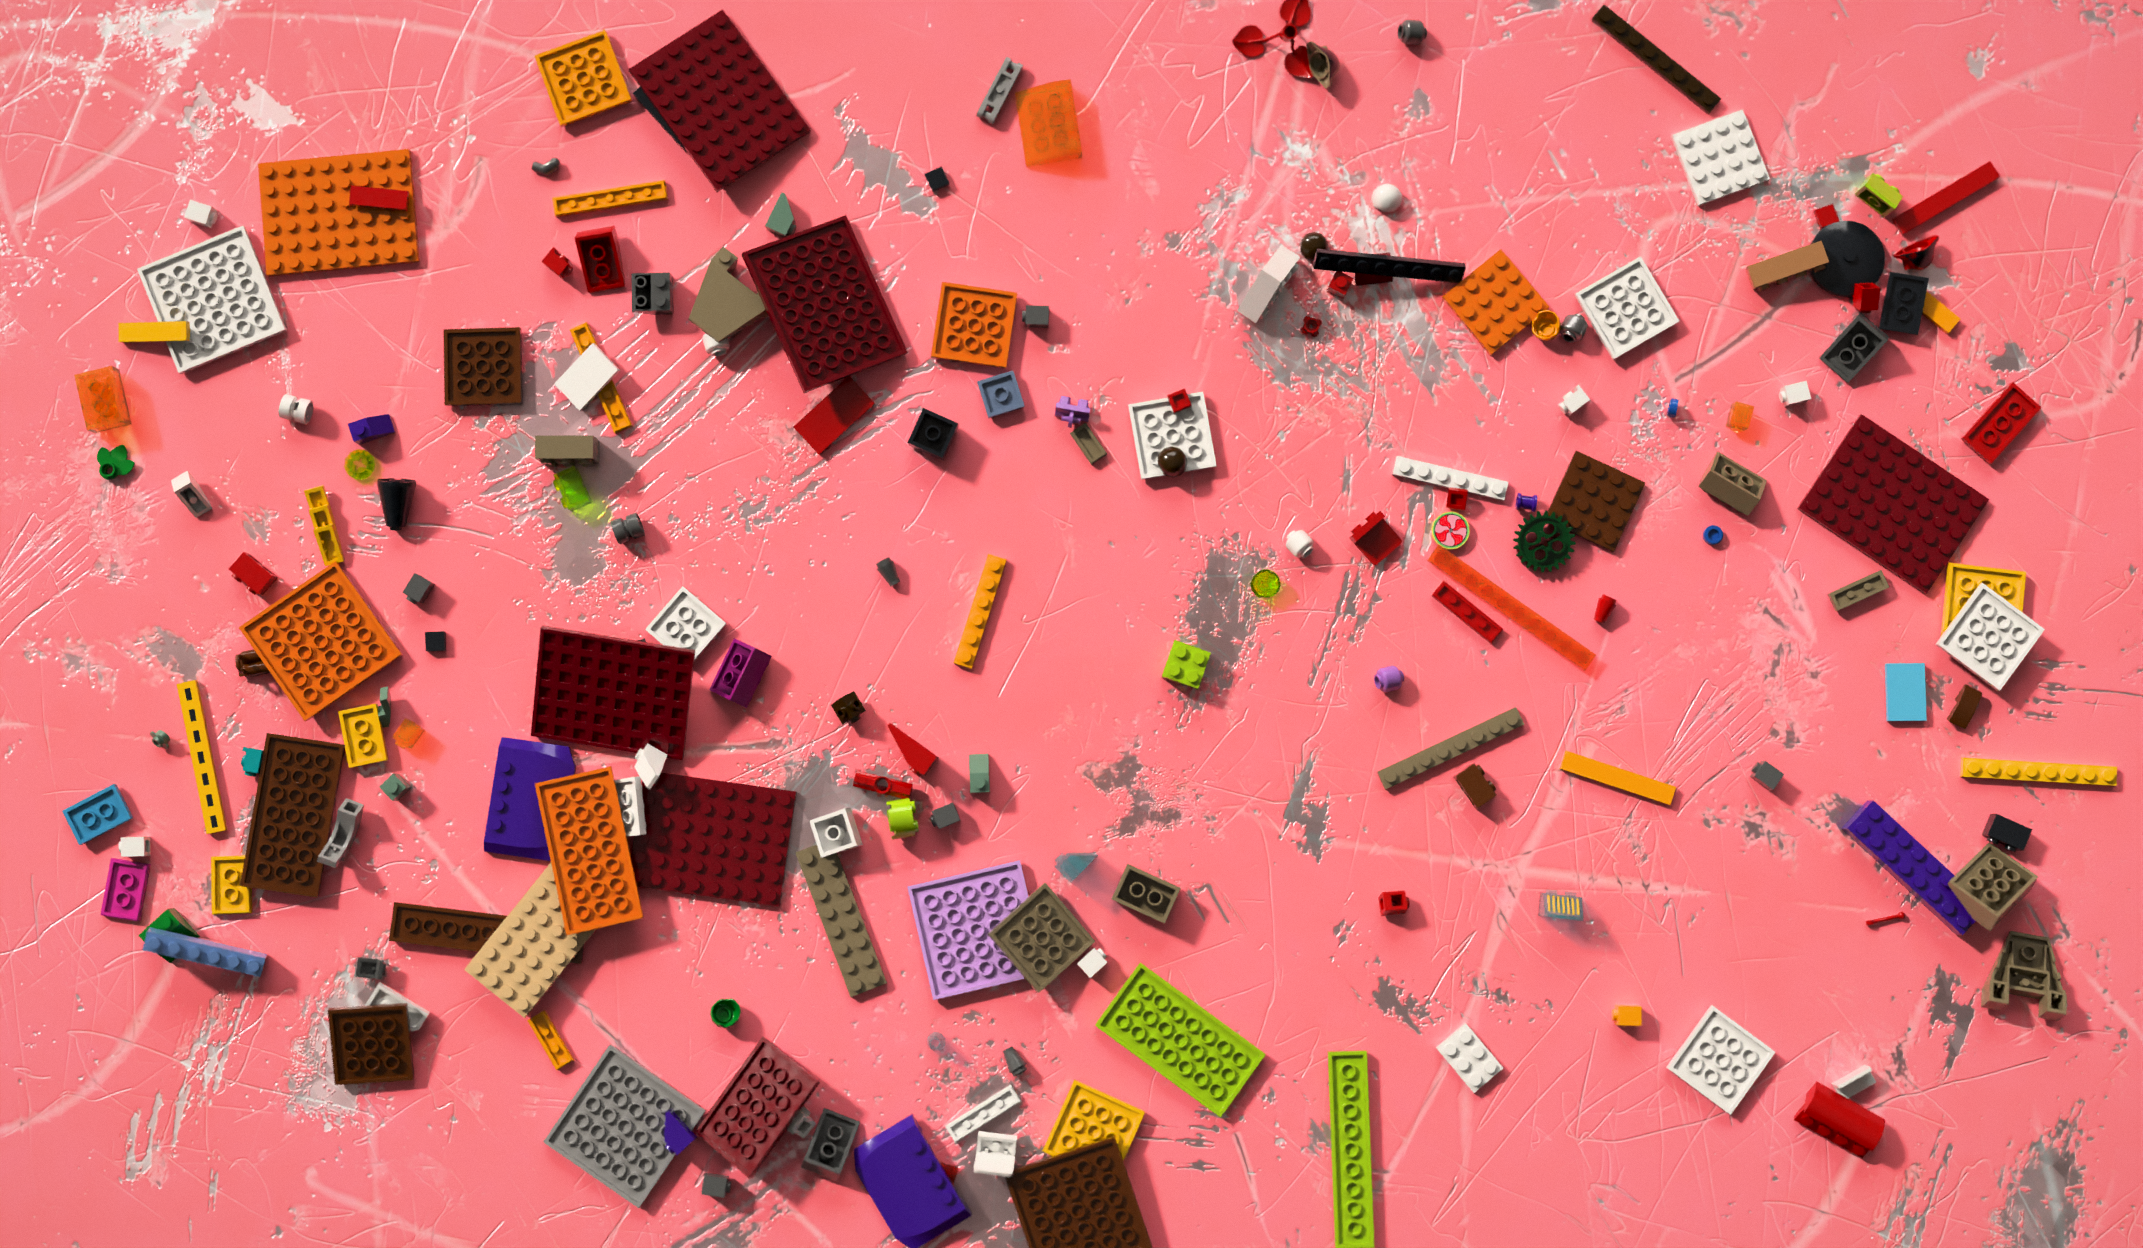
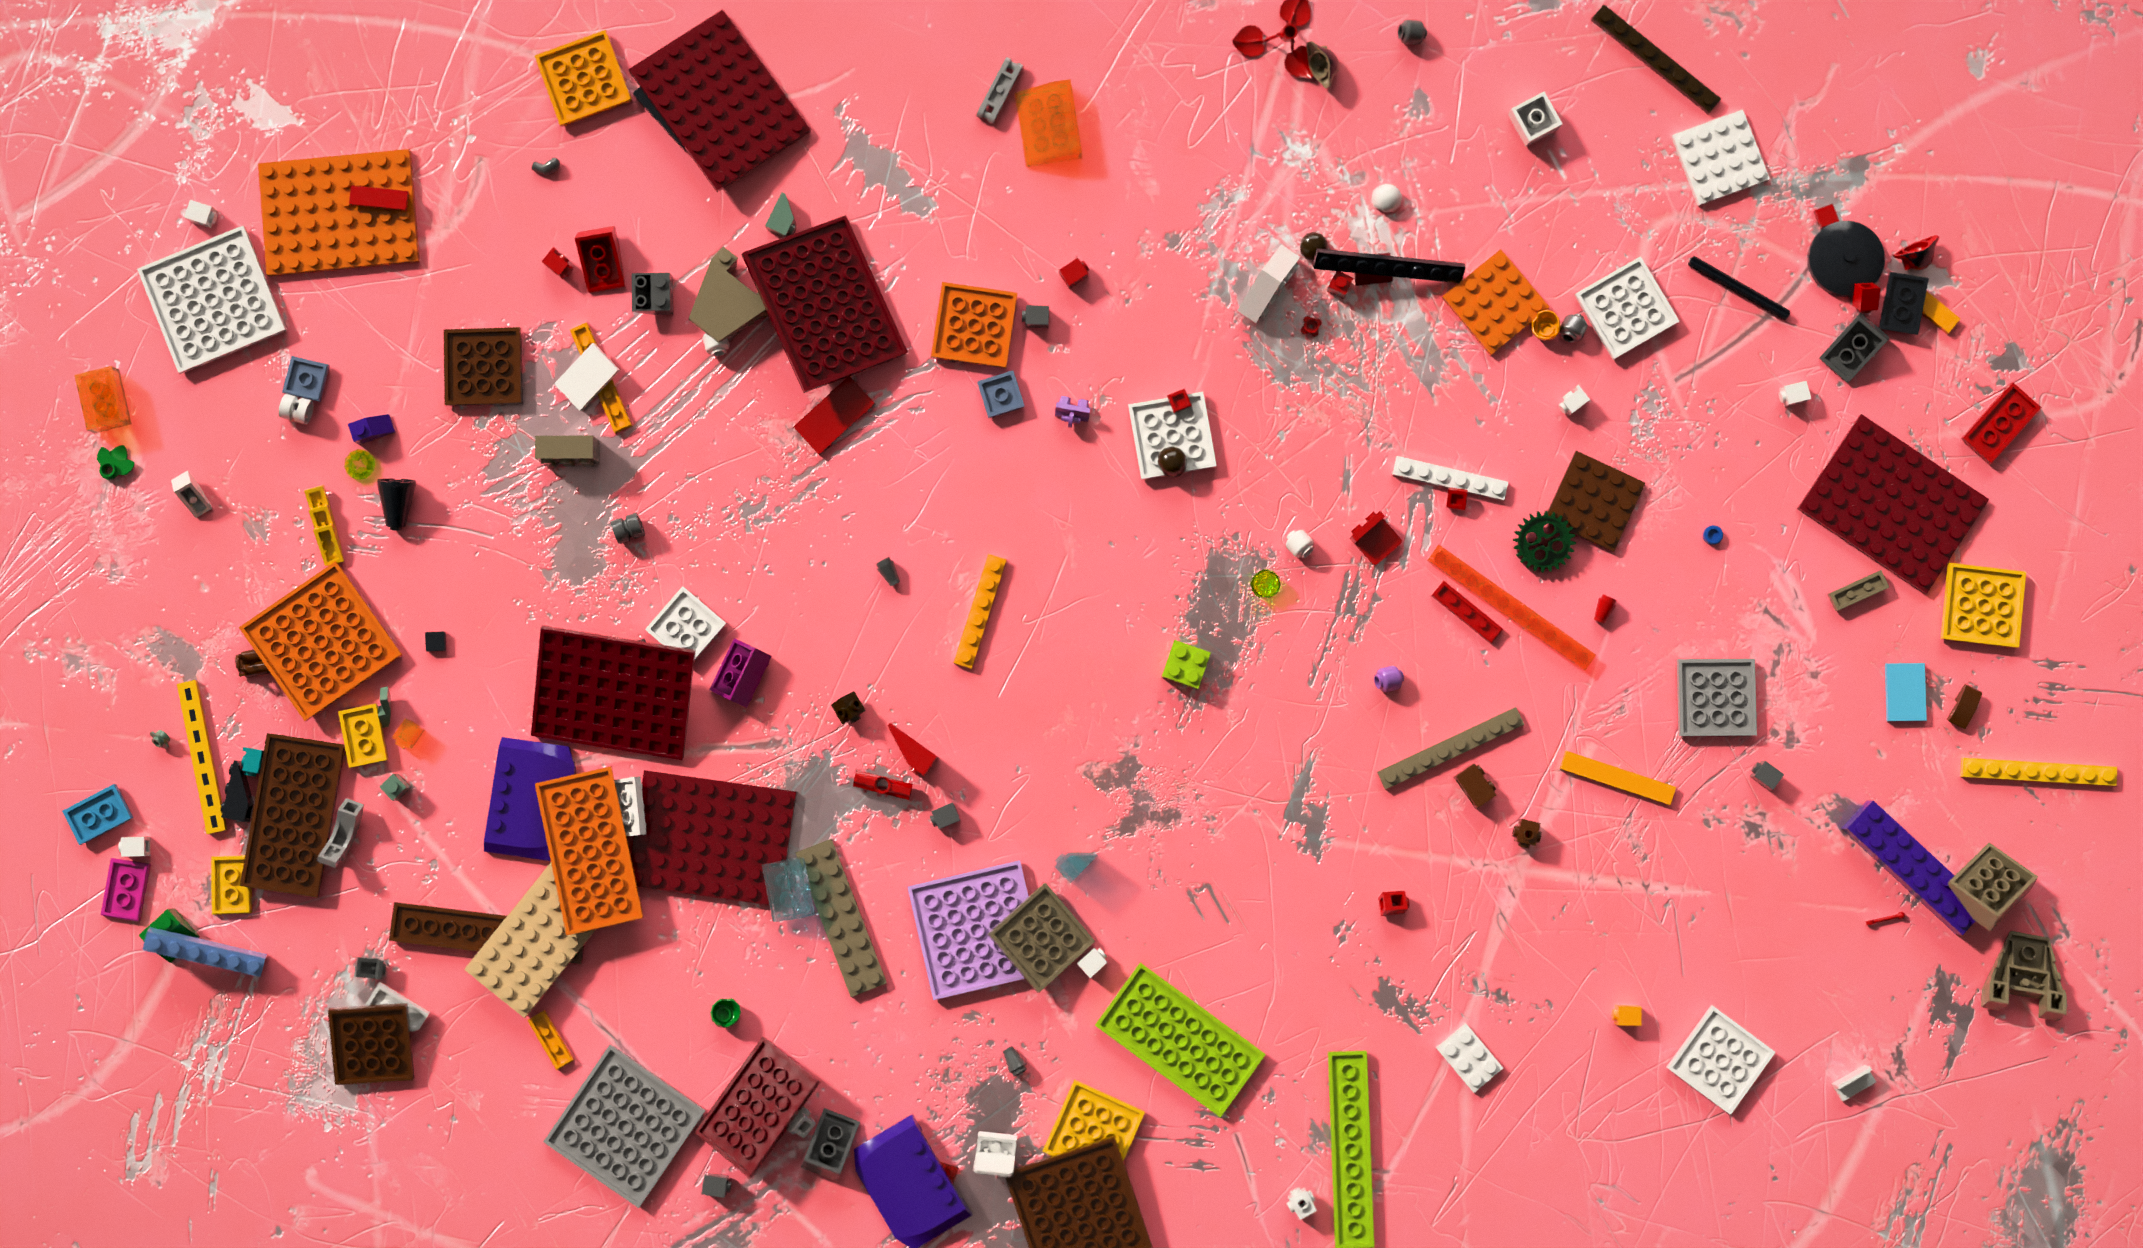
yellow tile [118,321,190,342] -> none
red brick [229,552,278,595] -> none
dark grey brick [402,573,435,604] -> none
light orange tile [552,180,668,217] -> none
clear neon green brick [553,466,592,512] -> none
white slope [634,743,667,789] -> none
dark purple slope [664,1109,697,1155] -> none
white slope [810,808,863,858] -> none
lime brick [886,798,919,840] -> none
black brick [907,408,959,461] -> none
black tile [924,166,950,192] -> none
clear light blue cone [926,1032,946,1051] -> none
white tile [945,1085,1021,1143] -> none
sand green slope [969,754,990,793] -> none
dark tan tile [1070,422,1107,465] -> none
dark tan brick [1111,864,1181,923] -> none
tile [1431,511,1470,550] -> none
dark purple bush [1515,493,1537,512] -> none
clear light blue slope [1538,889,1583,921] -> none
blue tile [1667,398,1678,418] -> none
dark tan slope [1698,451,1767,516] -> none
brick [1726,401,1754,433] -> none
medium nougat brick [1746,240,1829,292] -> none
red brick [1794,1081,1885,1158] -> none
lime slope [1854,173,1903,218] -> none
red tile [1892,161,2000,235] -> none
white plate [1935,583,2045,691] -> none
black brick [1982,814,2032,853] -> none
none -> black slope [220,760,254,822]
none -> sand blue plate [282,356,330,402]
none -> clear light blue slope [762,857,815,922]
none -> red brick [1059,258,1089,289]
none -> white brick [1287,1187,1317,1220]
none -> white brick [1508,91,1562,147]
none -> reddish brown brick [1512,819,1542,849]
none -> light grey plate [1677,659,1757,736]
none -> black axle [1688,256,1791,320]

